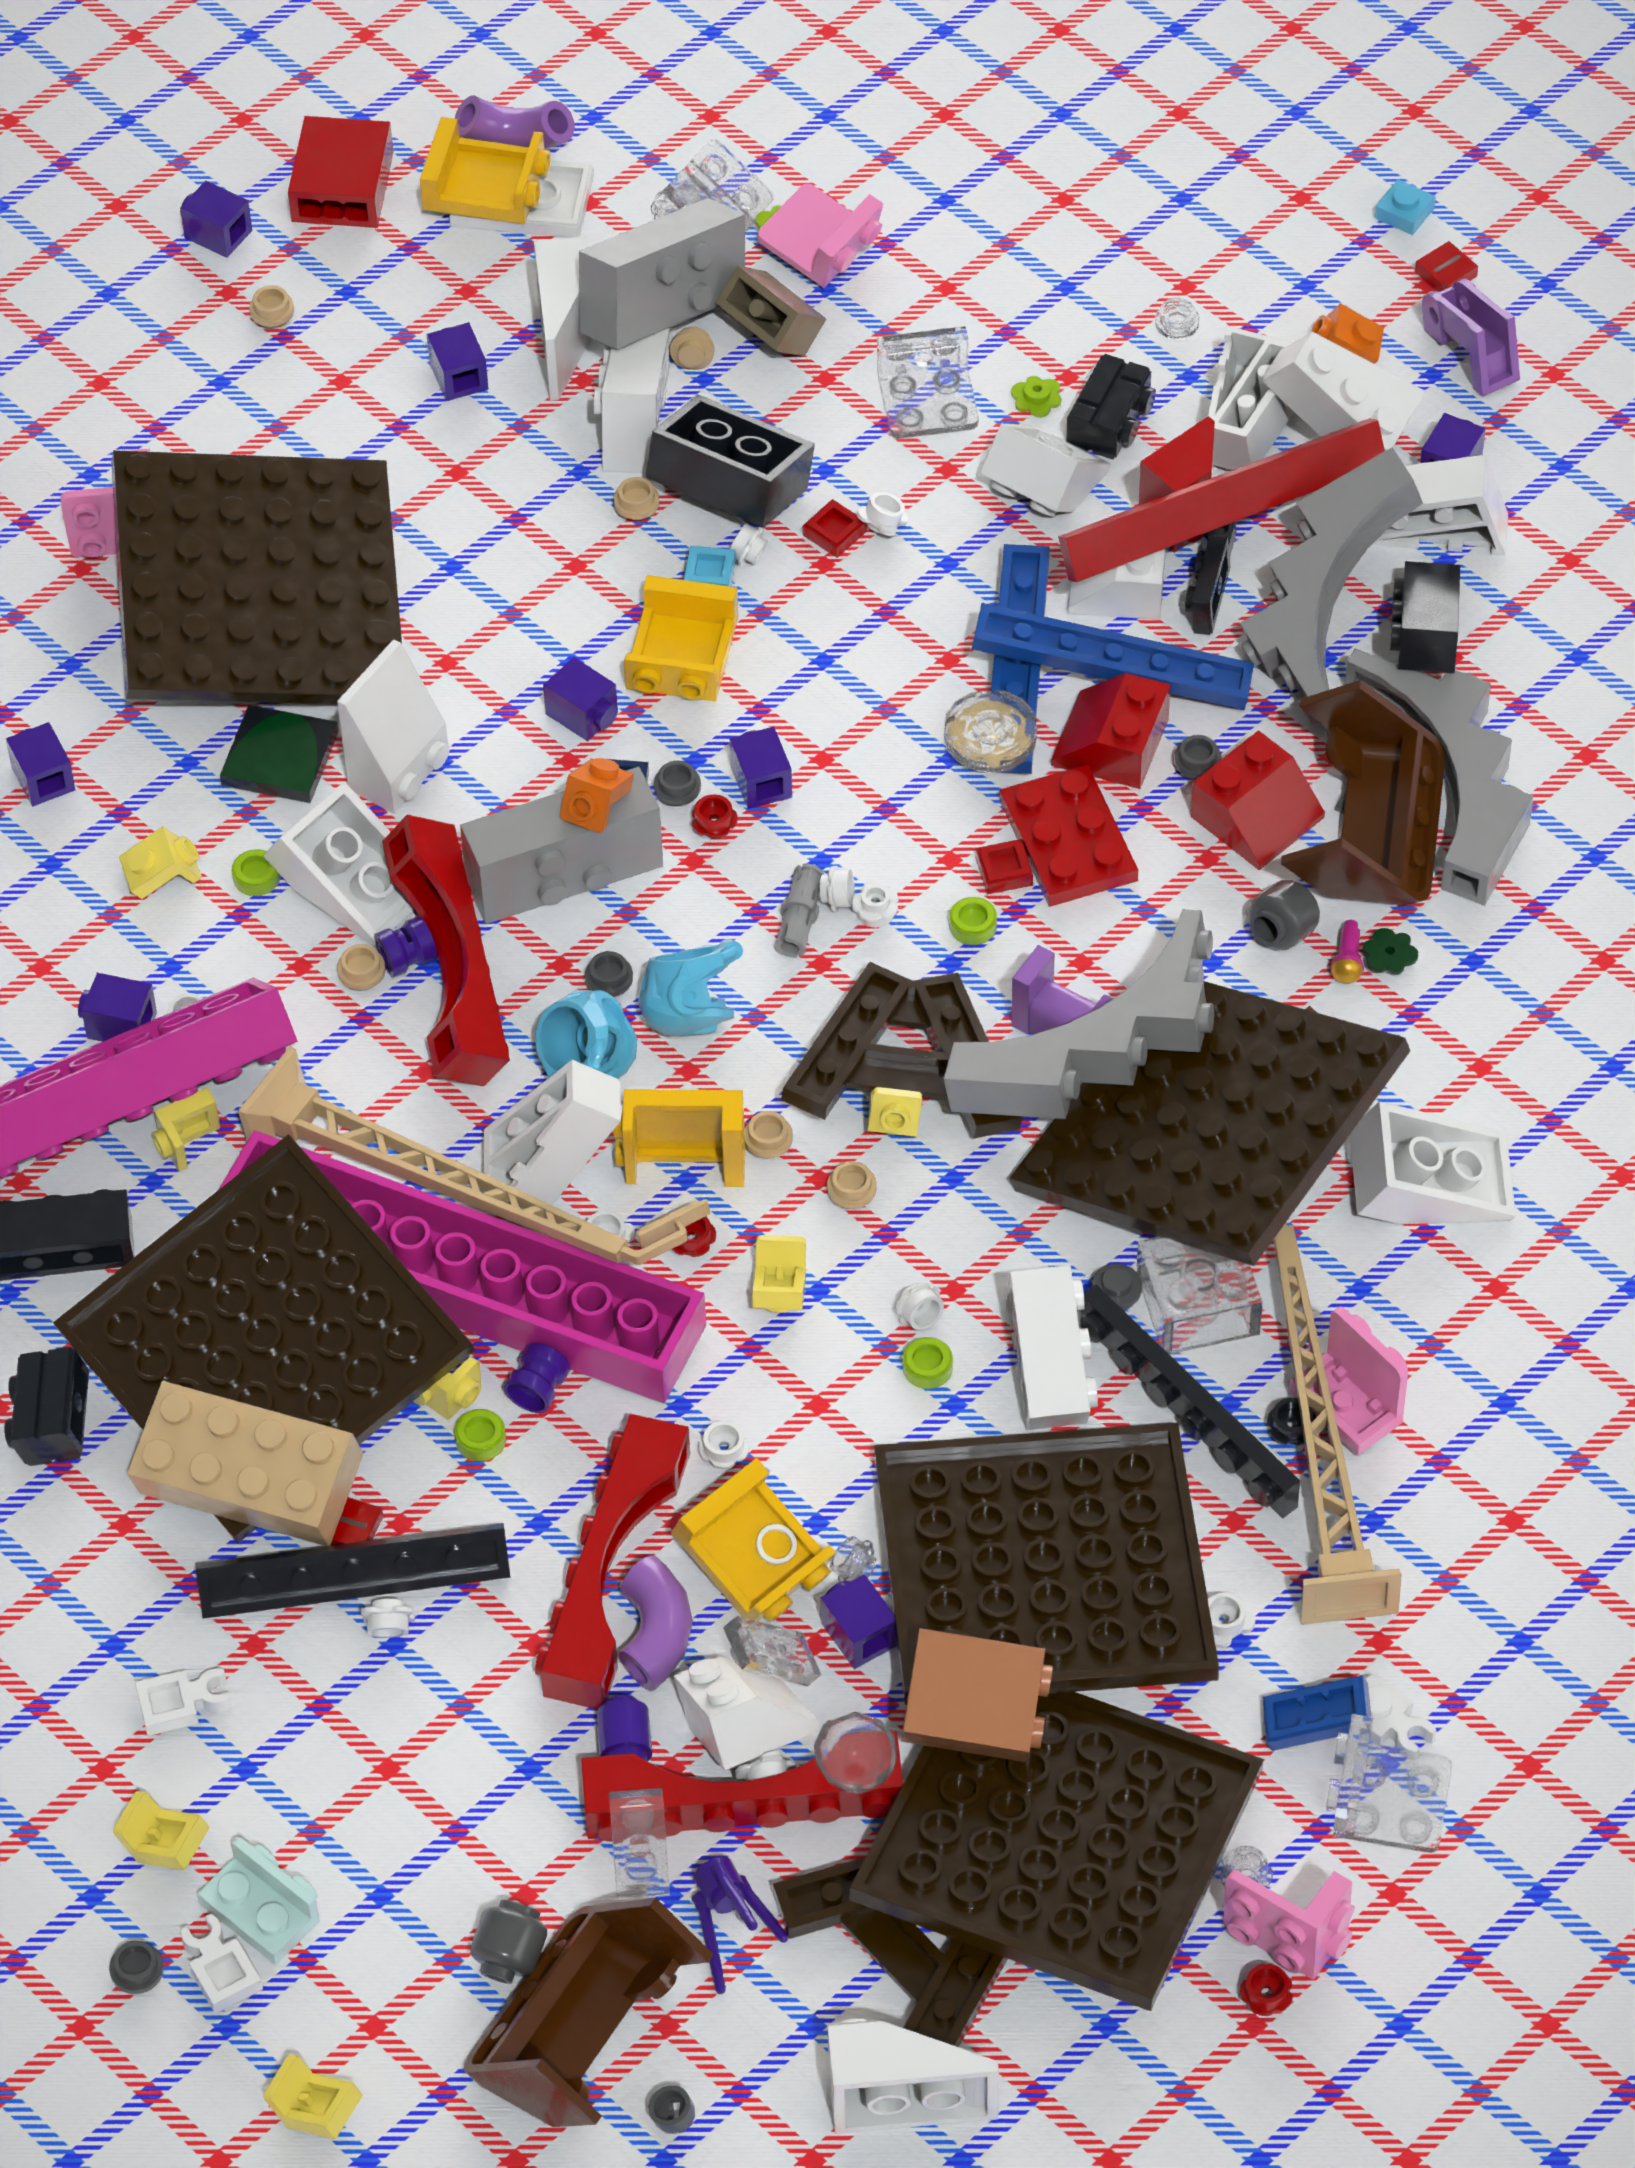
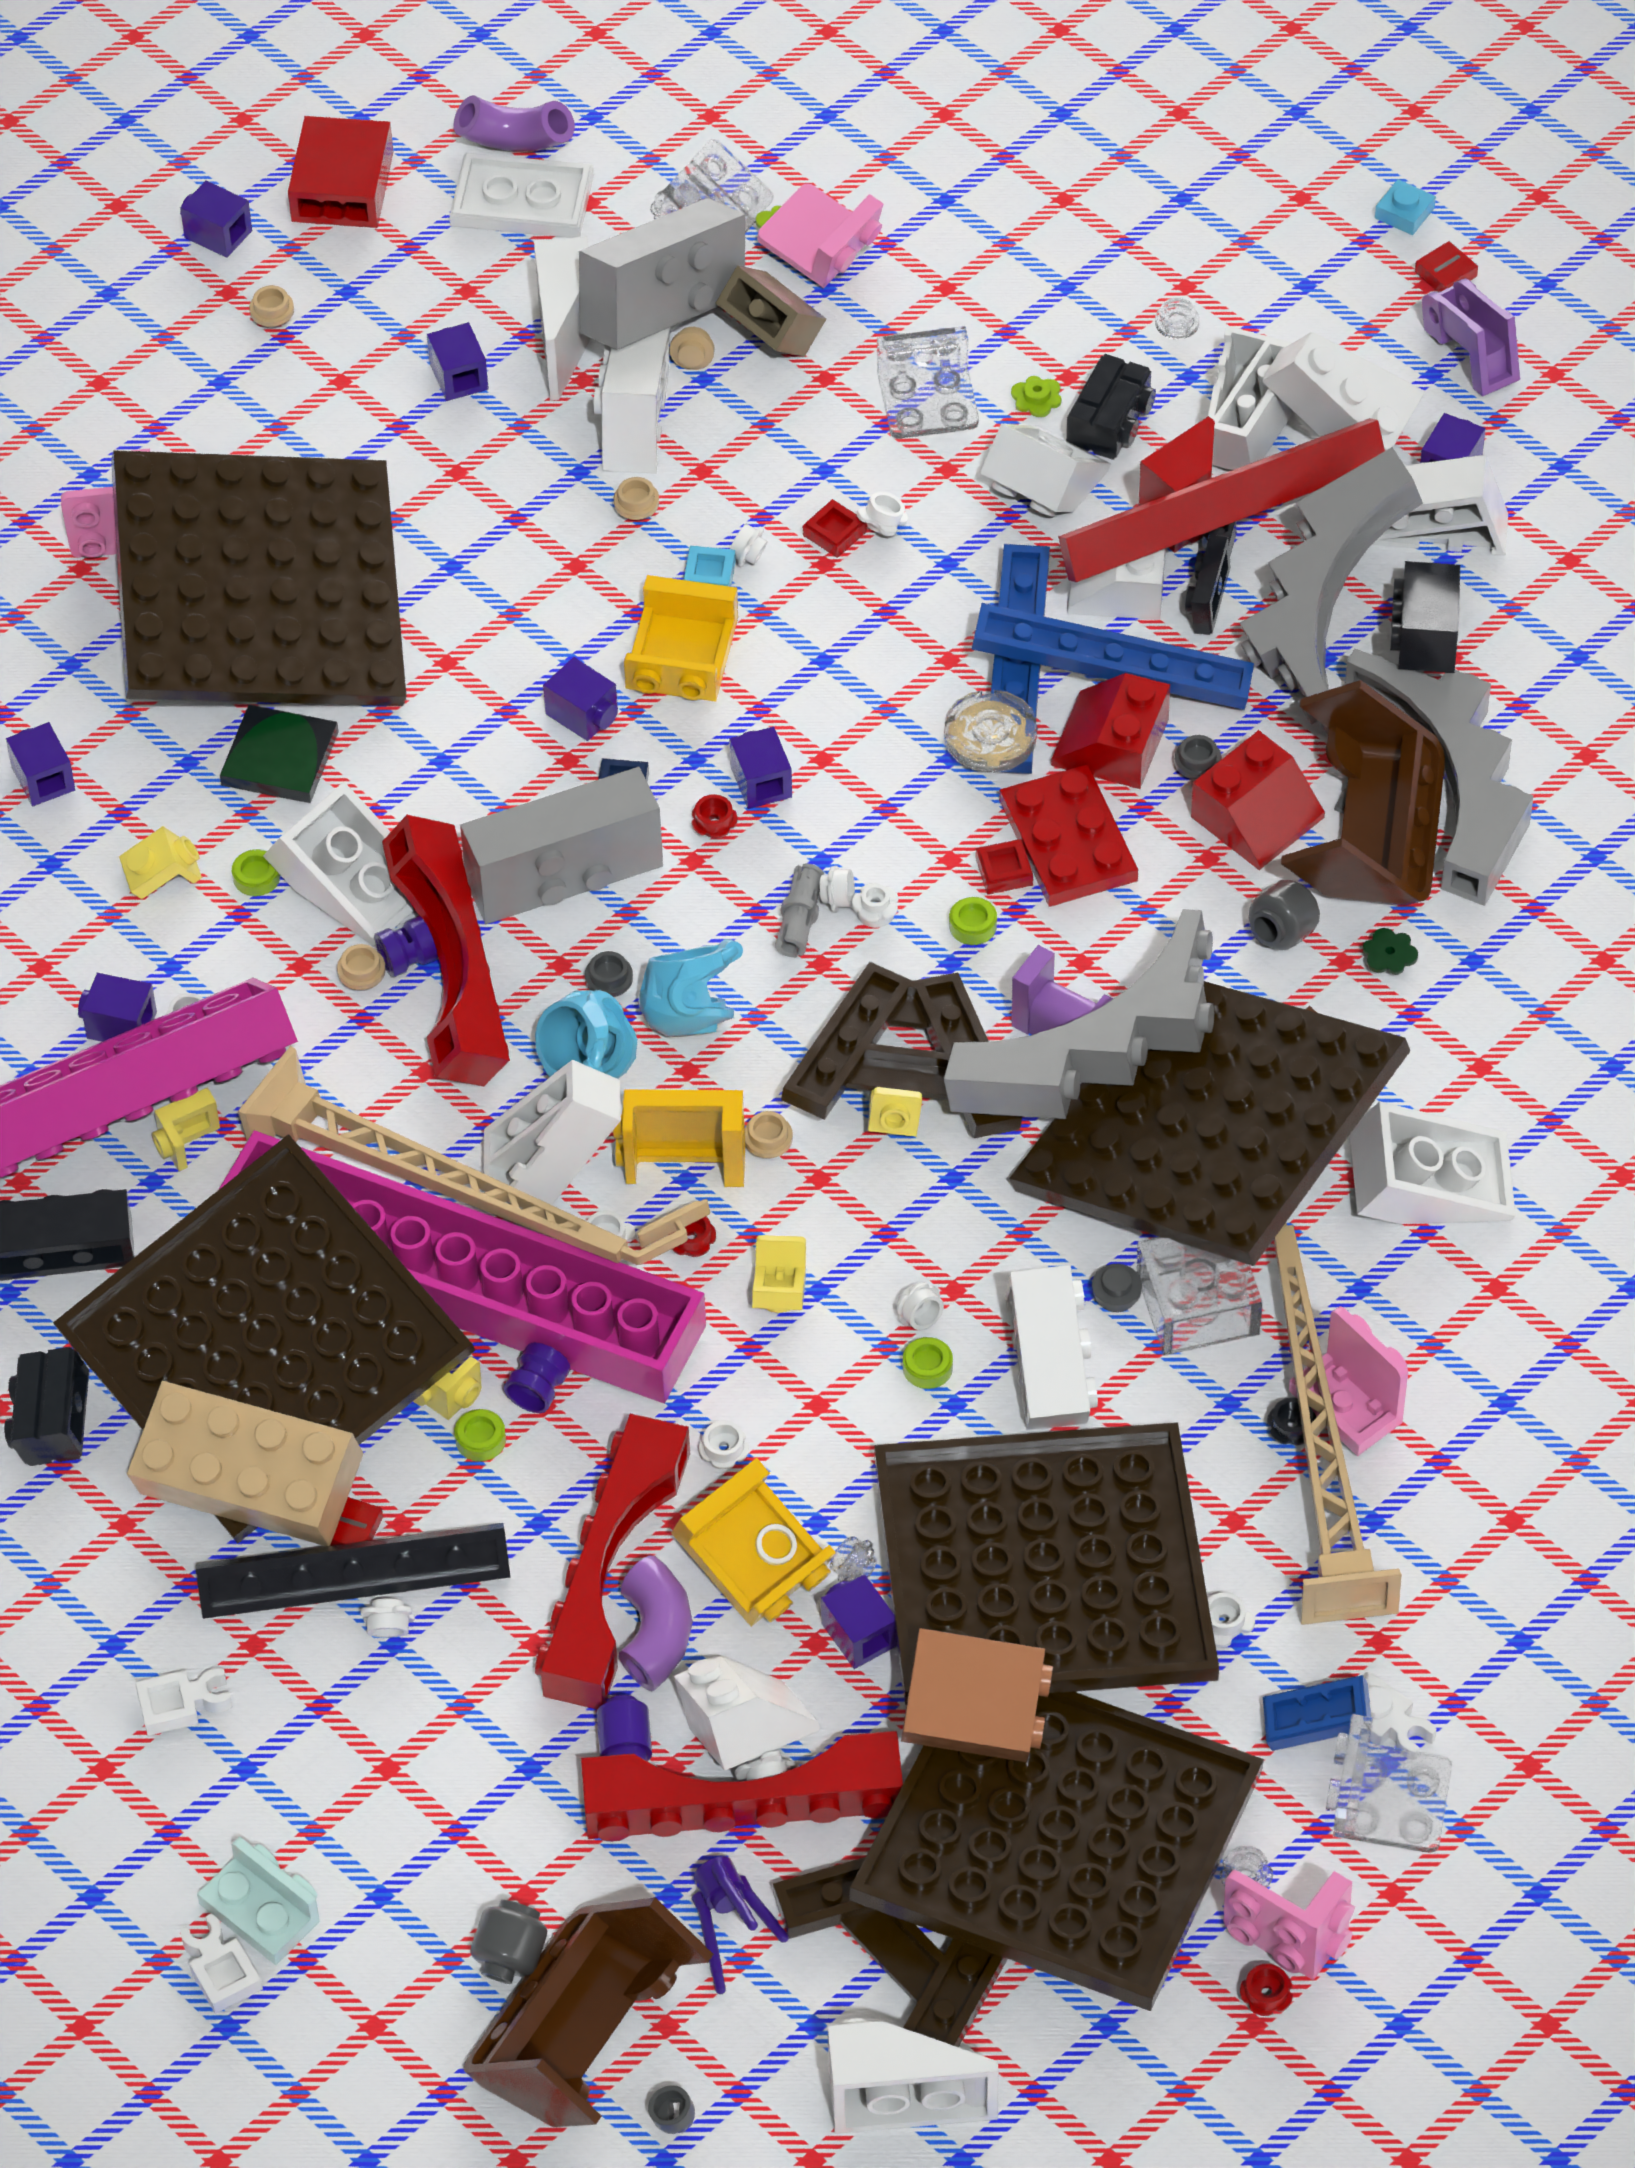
dark grey plate [109,1941,164,1994] -> none
light yellow bracket [113,1791,210,1870] -> none
light yellow bracket [263,2054,363,2140] -> none
white slope [337,639,450,814] -> none
yellow panel [420,117,551,224] -> none
orange bracket [560,758,634,833] -> none
clear plate [609,1788,670,1900] -> none
black brick [646,394,815,527] -> none
dark grey plate [654,760,701,805] -> none
clear plate [723,1616,822,1687] -> none
clear hair [814,1712,898,1794] -> none
tan plate [827,1161,877,1209] -> none
black plate [1080,1284,1300,1519] -> none
orange bracket [1311,303,1384,364] -> none
piece [1330,919,1364,984] -> none

